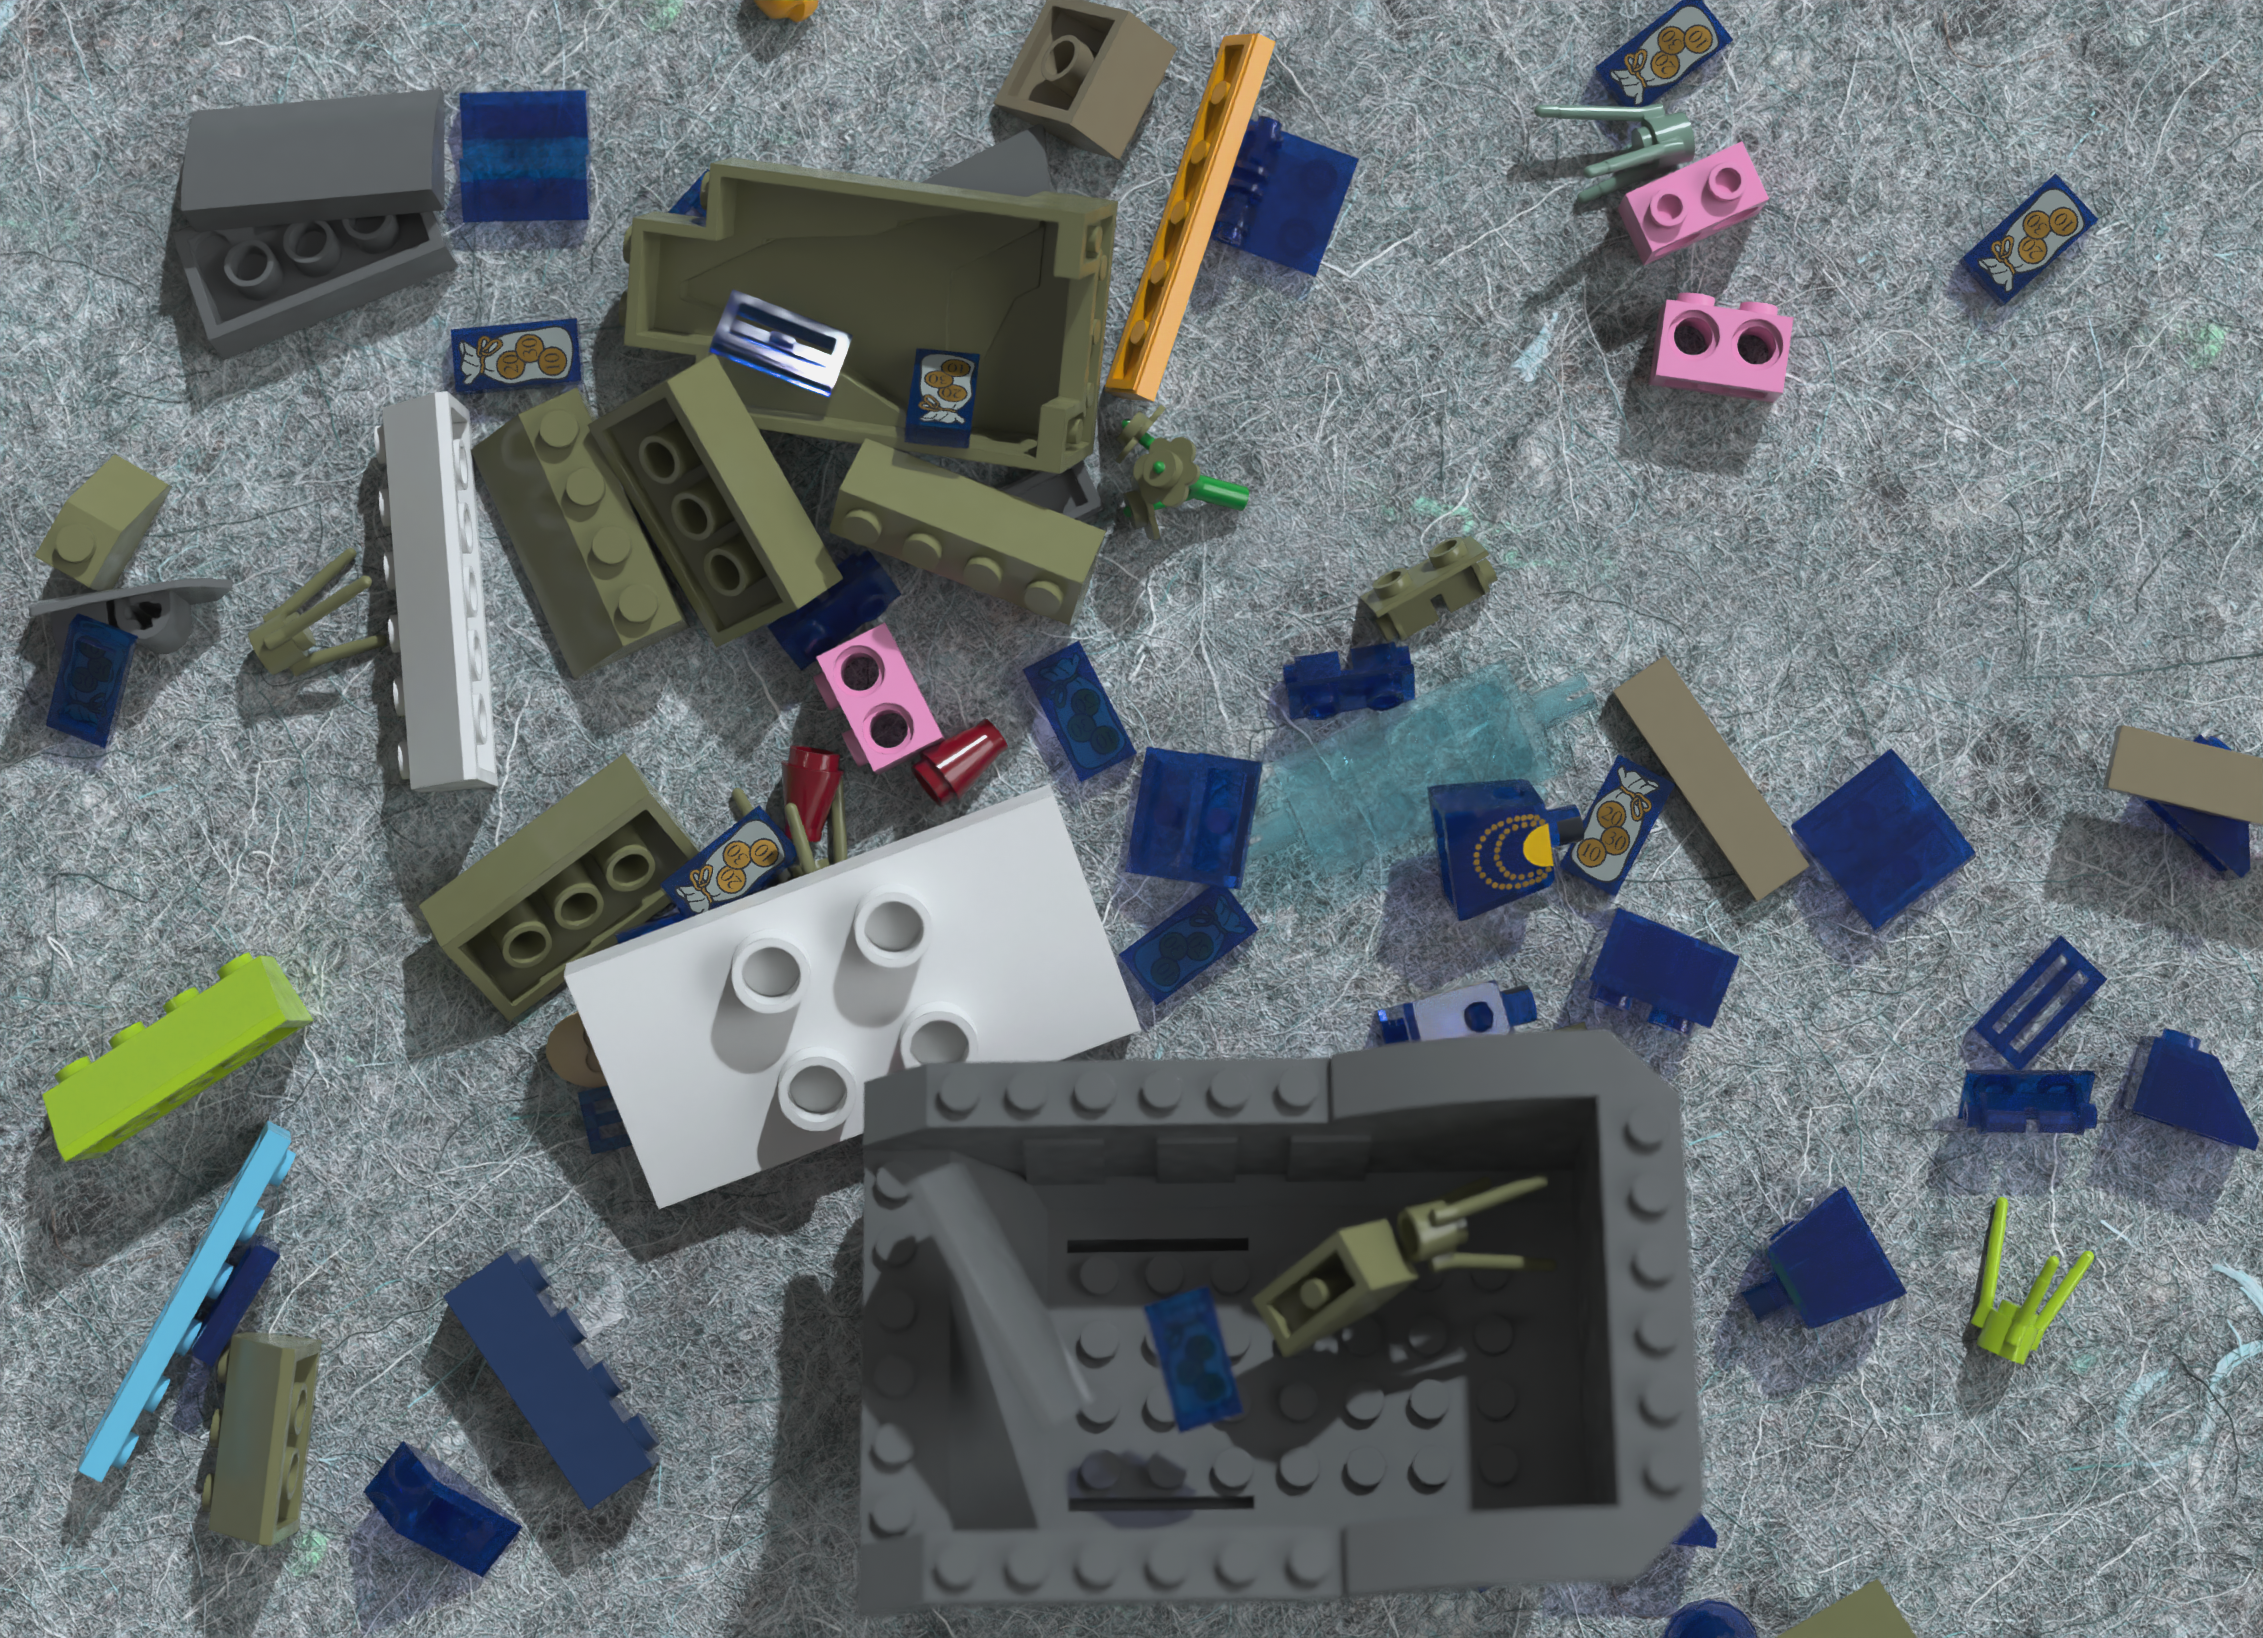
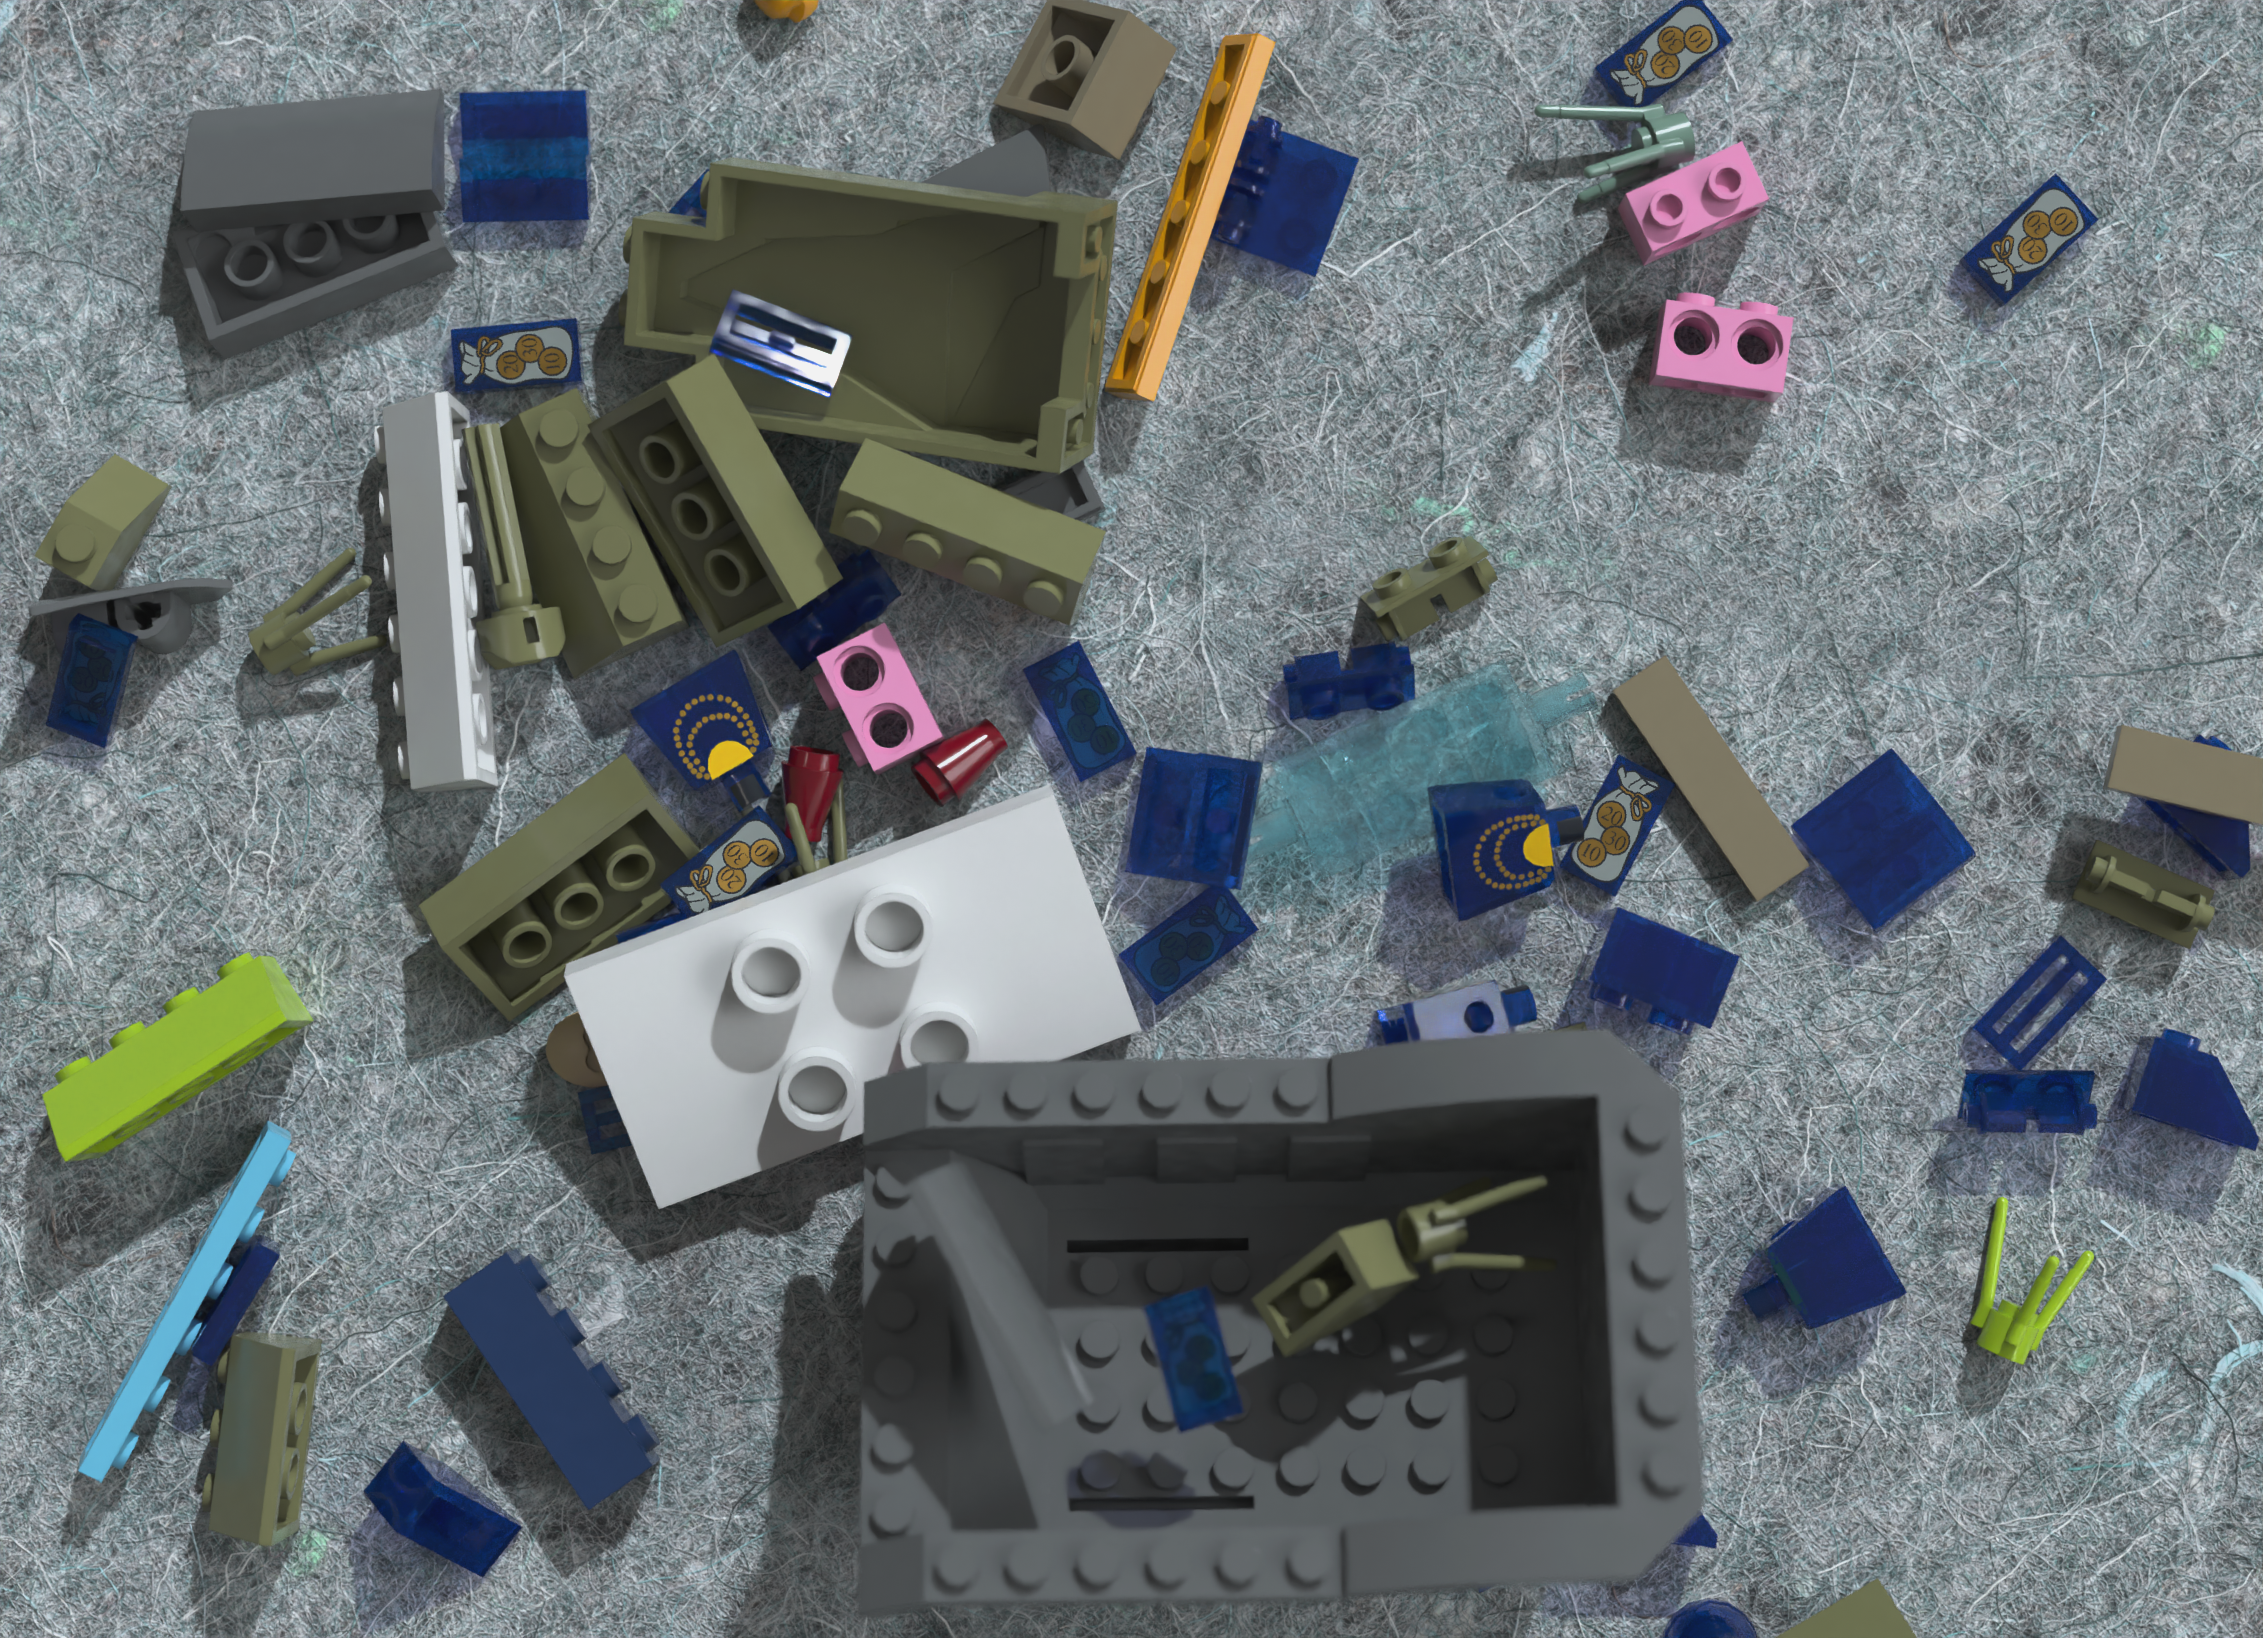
tile [904,348,980,449] -> none
olive plant [1115,404,1249,541] -> none
none -> olive piece [461,423,566,670]
none -> clear blue torso [629,649,777,813]
none -> olive hinge [2071,840,2215,949]

